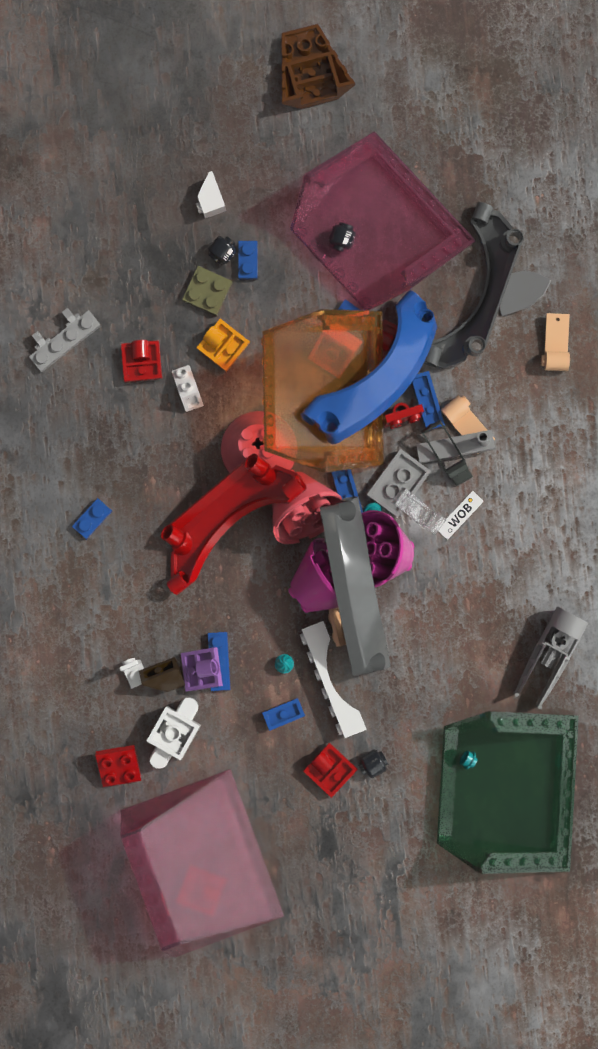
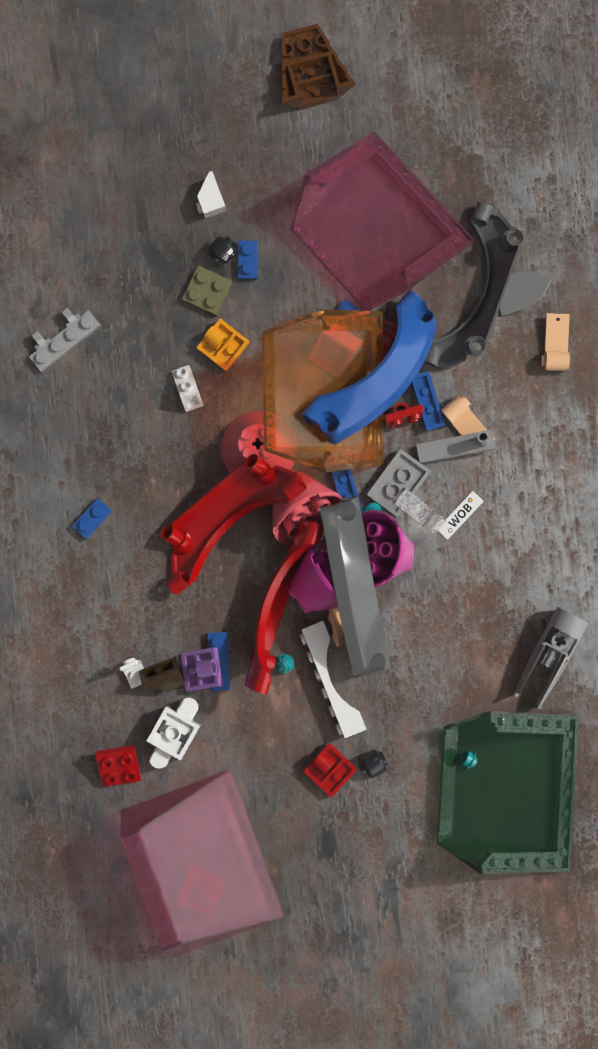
red plate [121,340,163,382] -> none
blue plate [262,698,305,731] -> none
black head [329,222,356,252] -> none
pearl dark grey piece [421,420,473,486] -> none
none -> red panel [244,520,324,695]

